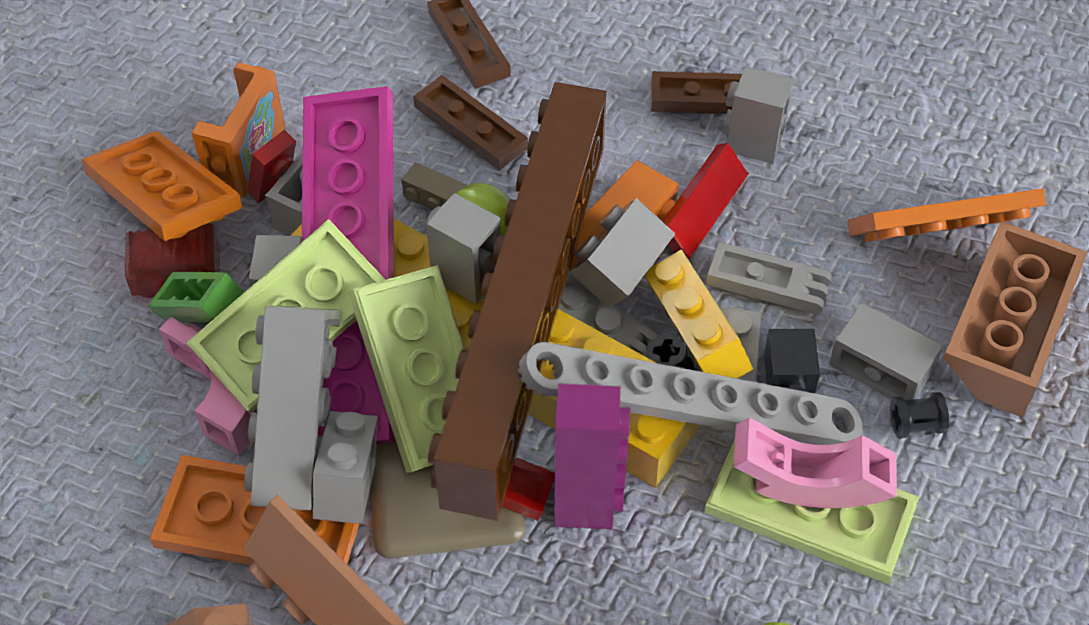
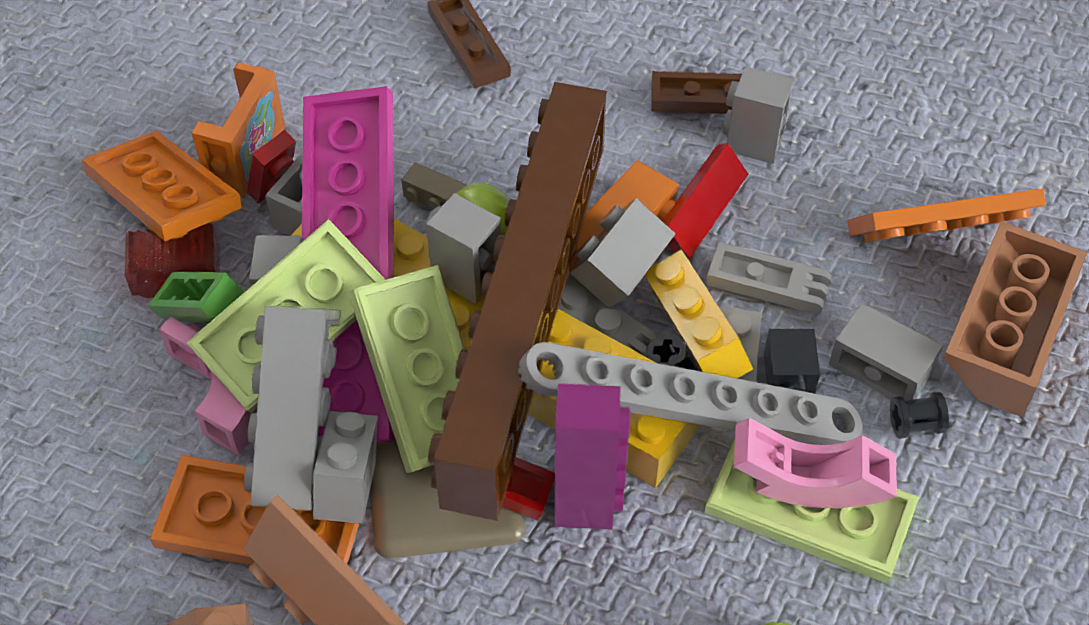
reddish brown plate [413,75,528,171] -> none

